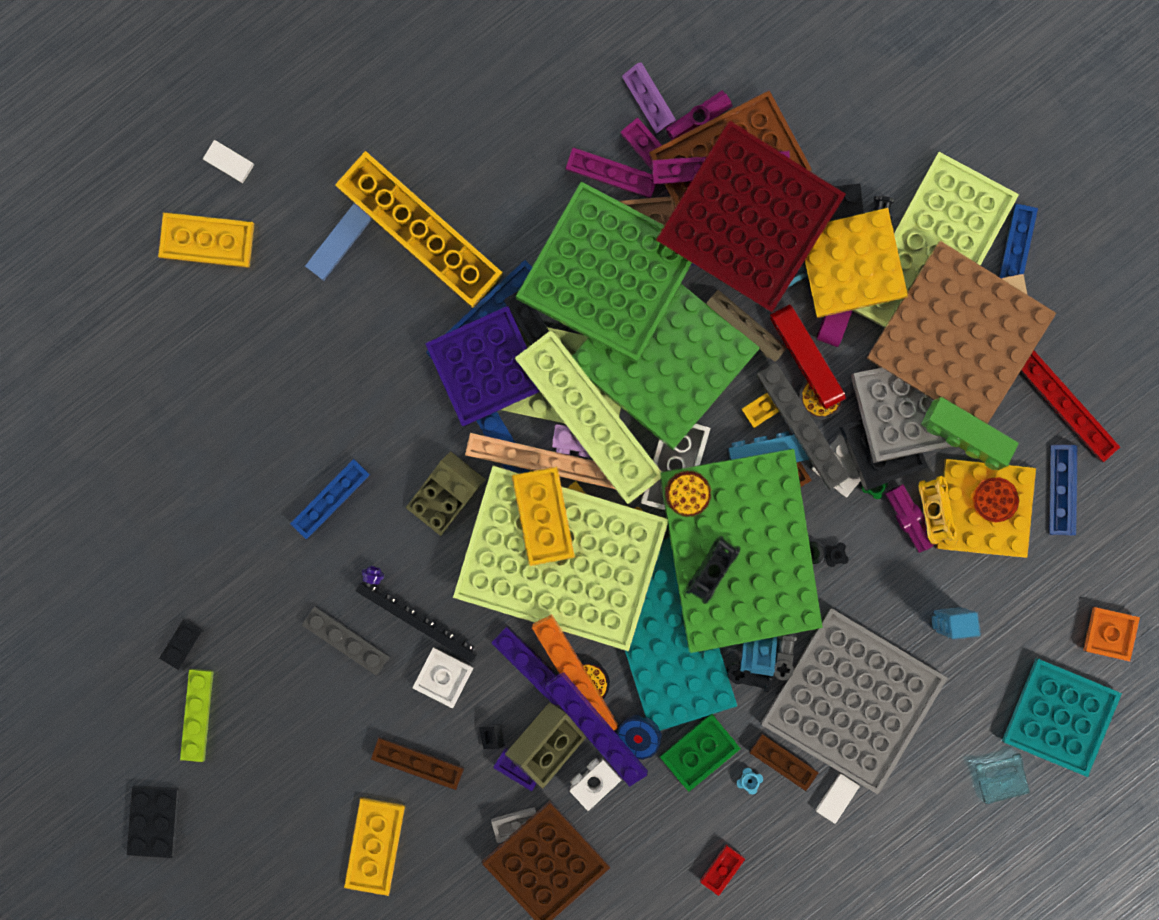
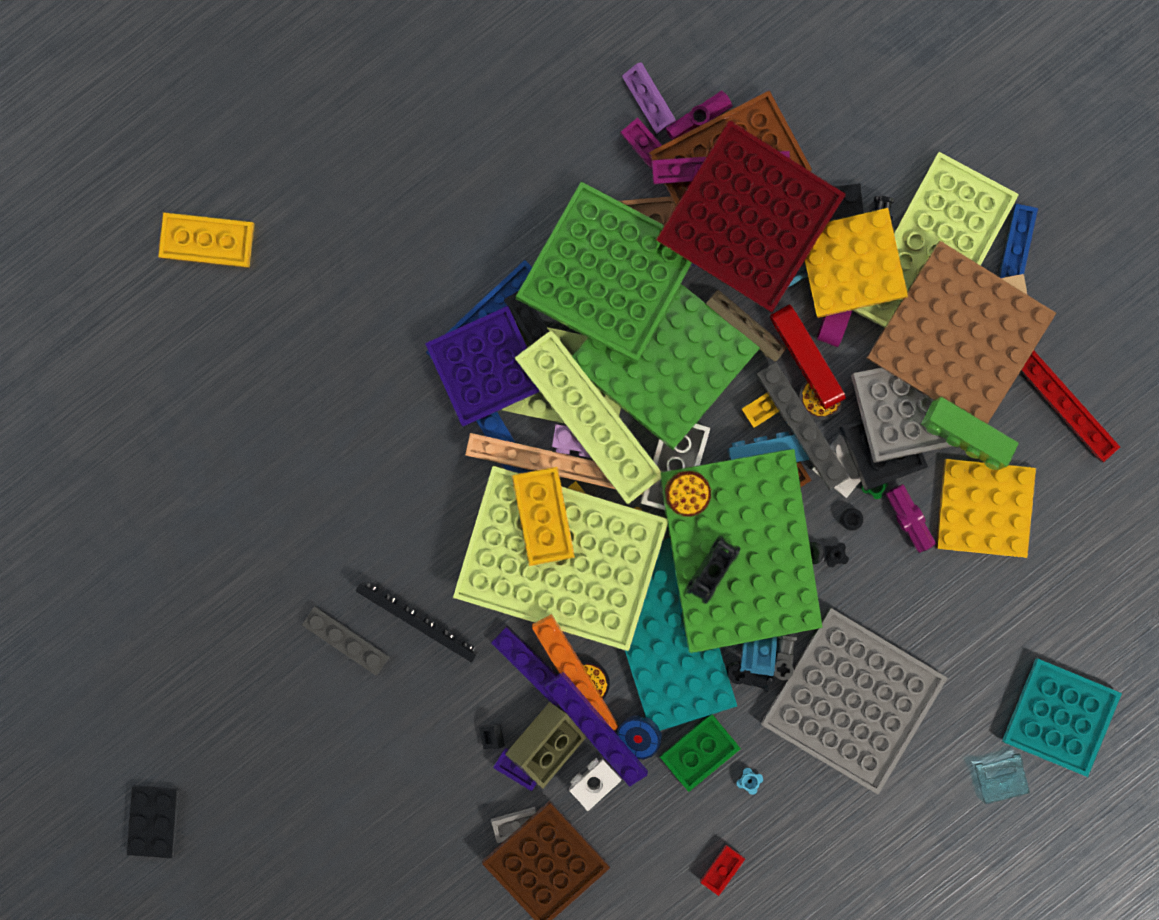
black plate [159,619,204,670] -> none
lime plate [180,669,213,762] -> none
white tile [203,140,254,183] -> none
blue plate [290,459,371,539] -> none
medium blue tile [305,203,372,281] -> none
yellow brick [335,151,503,308] -> none
yellow tile [344,797,405,896] -> none
dark purple plate [362,566,385,584] -> none
reddish brown plate [371,737,464,790] -> none
olive slope [406,451,486,536] -> none
white plate [413,647,474,708] -> none
magenta plate [566,147,656,198] -> none
reddish brown plate [749,733,819,791] -> none
white tile [816,773,860,824] -> none
yellow piece [918,476,957,545] -> none
dark azure brick [932,607,980,639] -> none
clear red tile [972,477,1020,523] -> none
blue slope [1049,445,1078,535] -> none
orange plate [1083,607,1140,661] -> none
none -> black plate [840,508,863,531]

